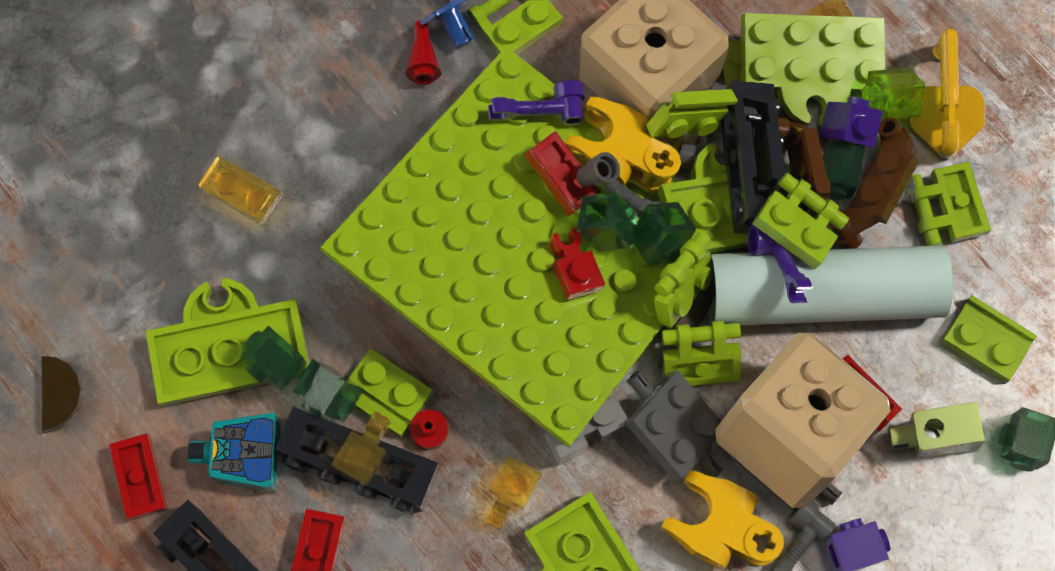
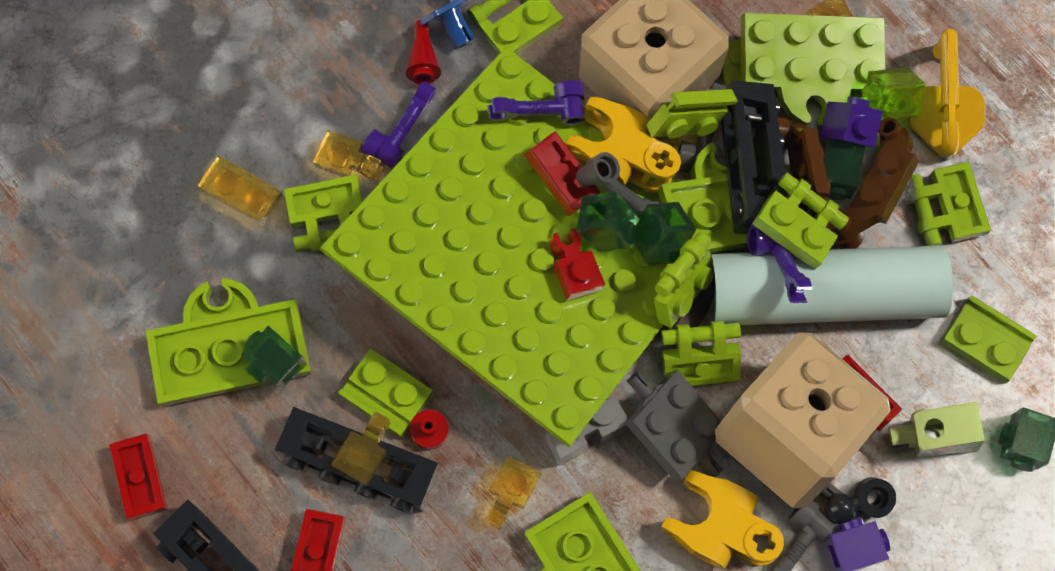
dark brown tile [42,356,84,433] -> none
torso [188,413,281,493] -> none
clear green brick [292,359,364,422] -> none
none -> lime plate [284,174,363,252]
none -> clear yellow plate [313,130,384,181]
none -> dark purple brick [360,81,436,169]
none -> black plate [825,477,896,524]

